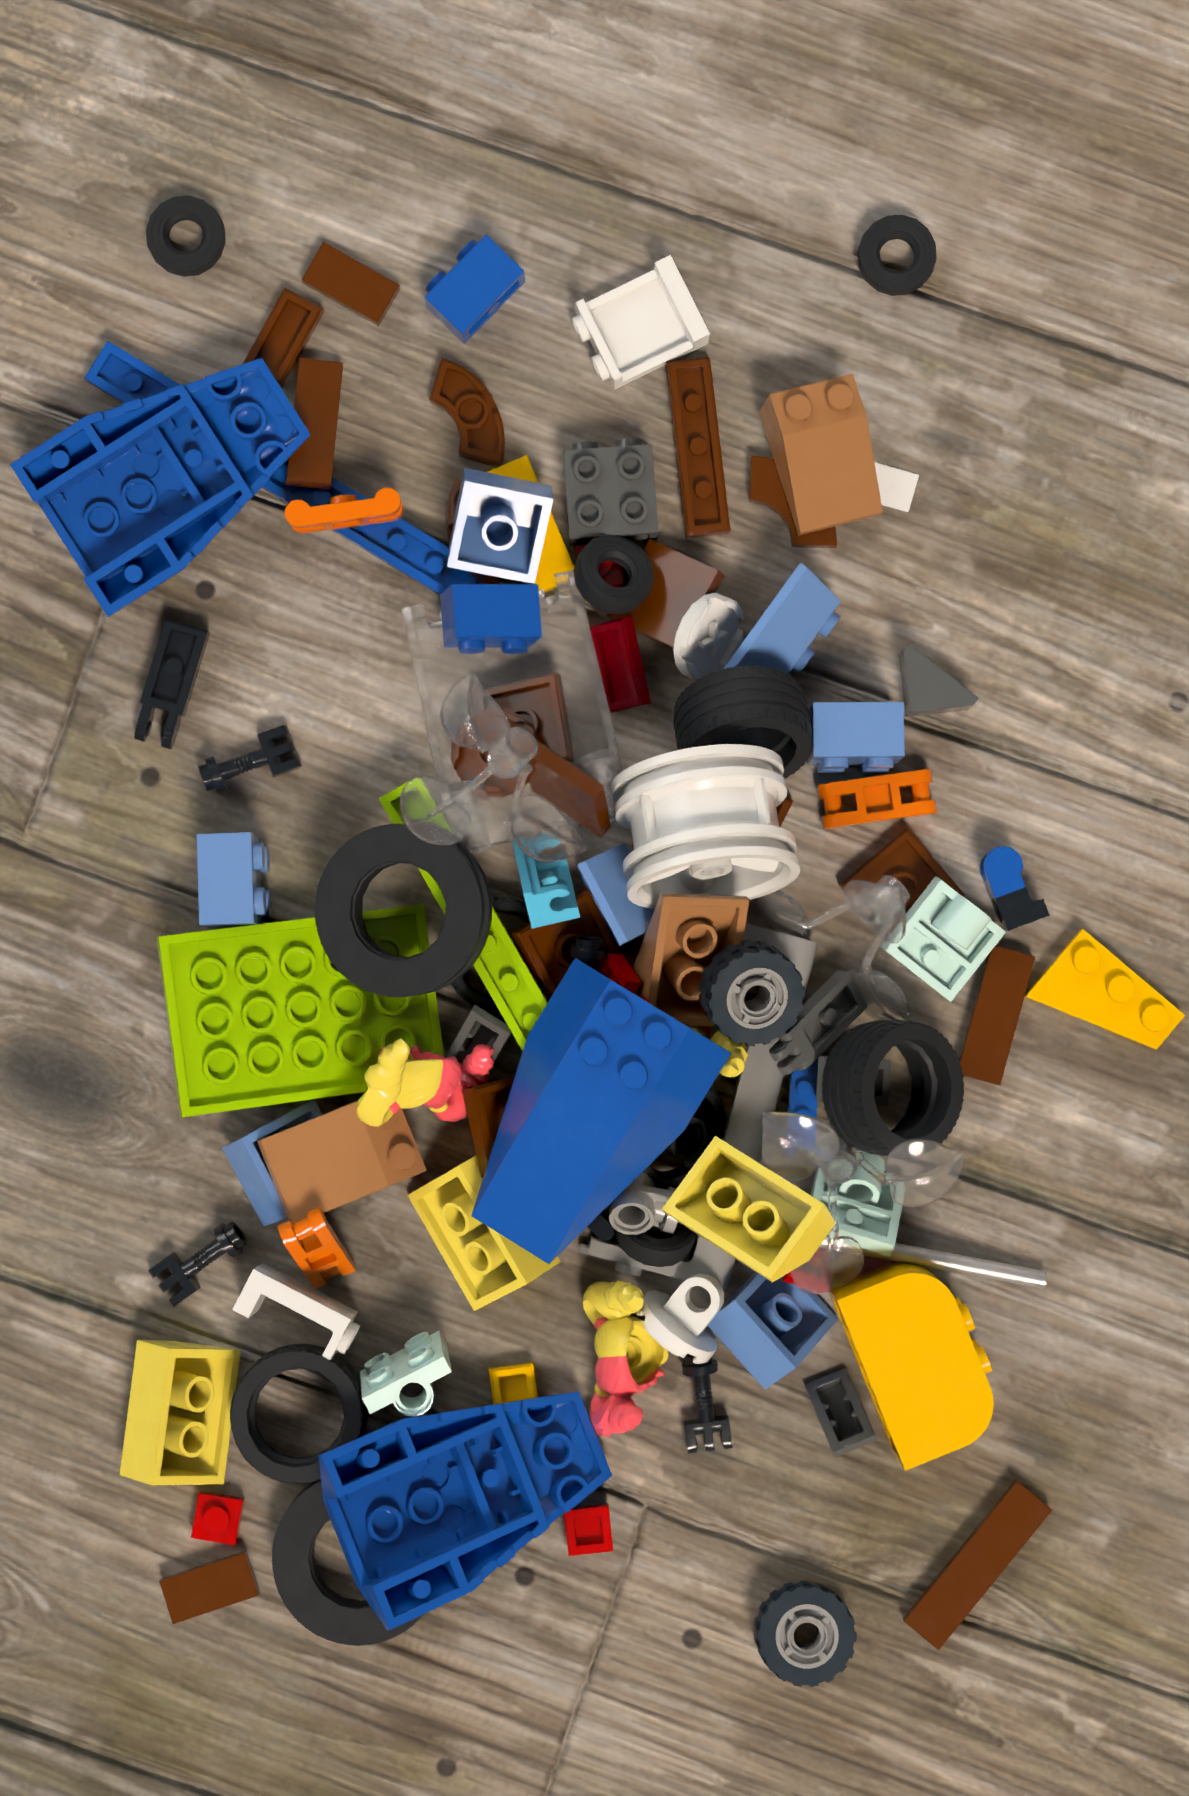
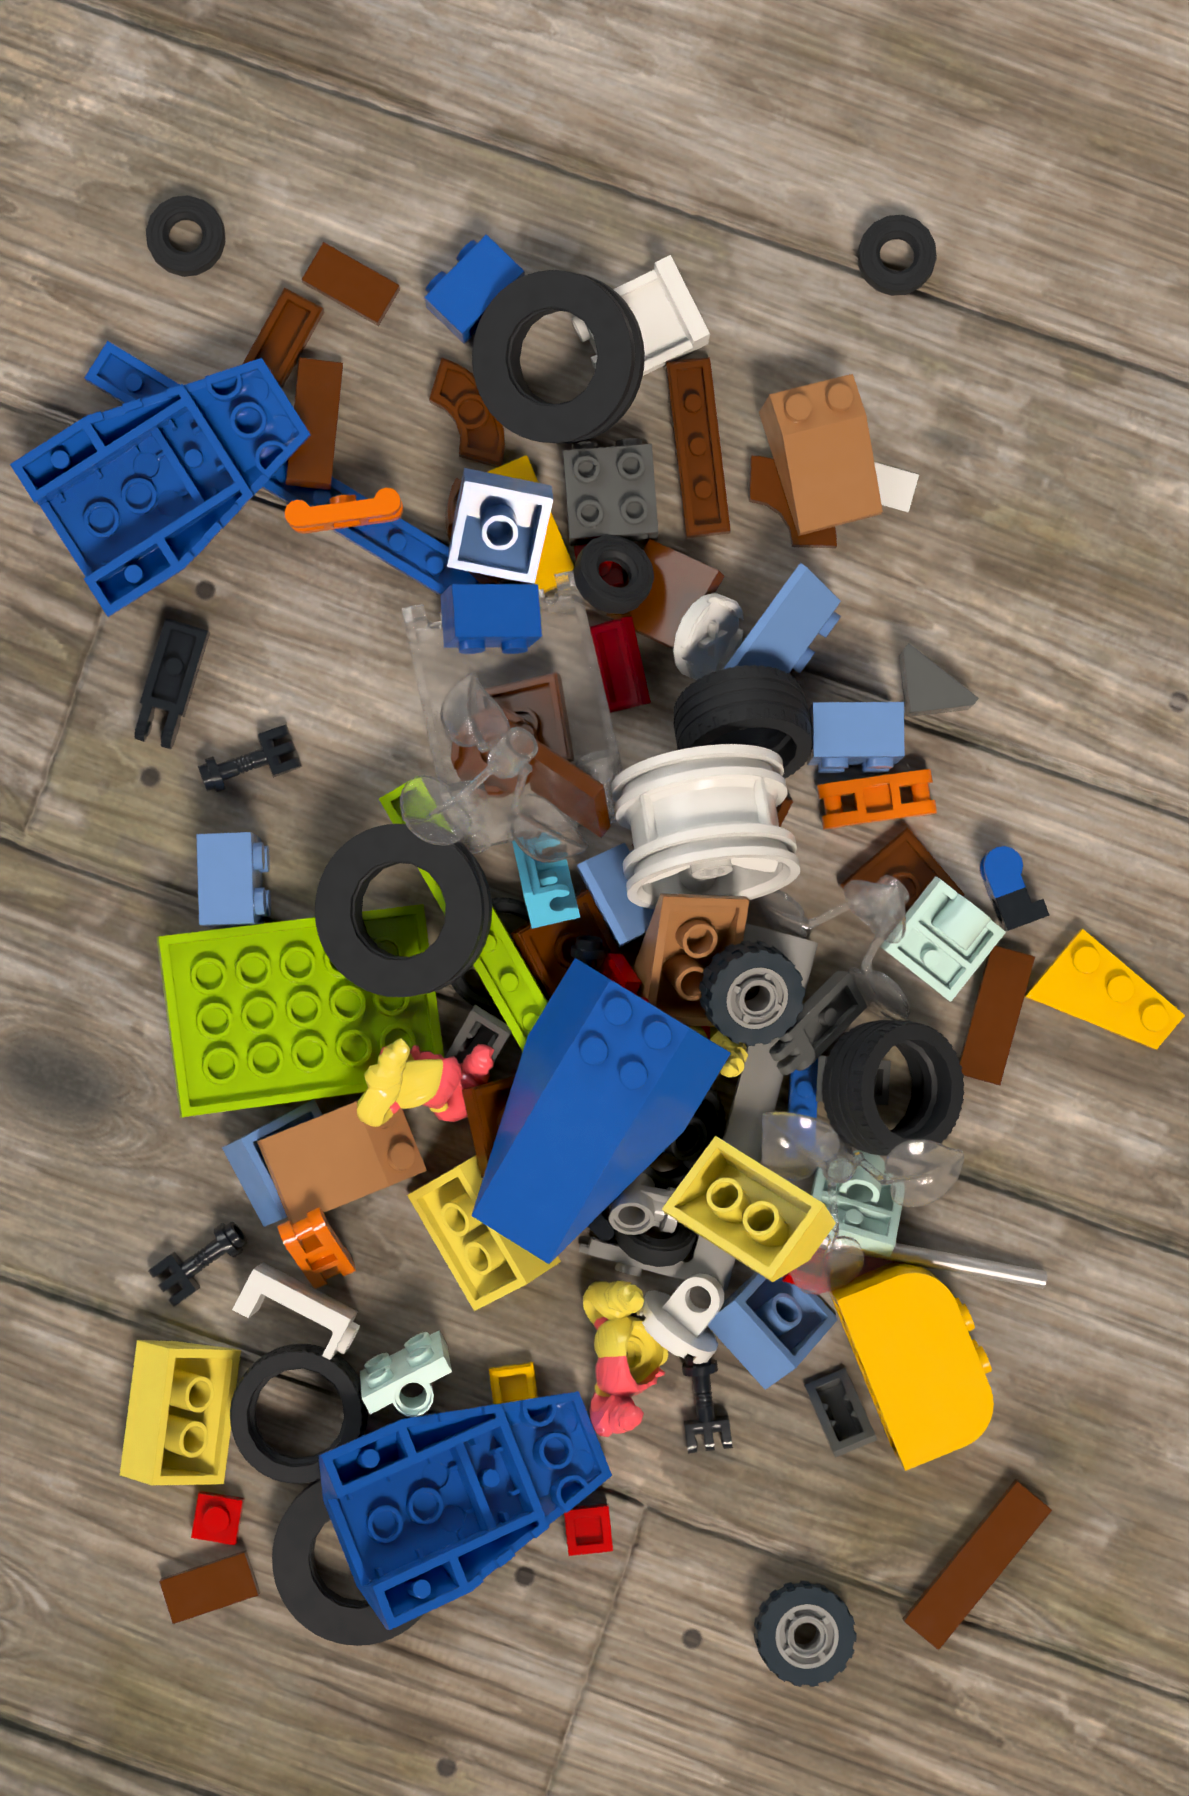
none -> black tyre [472,270,645,444]

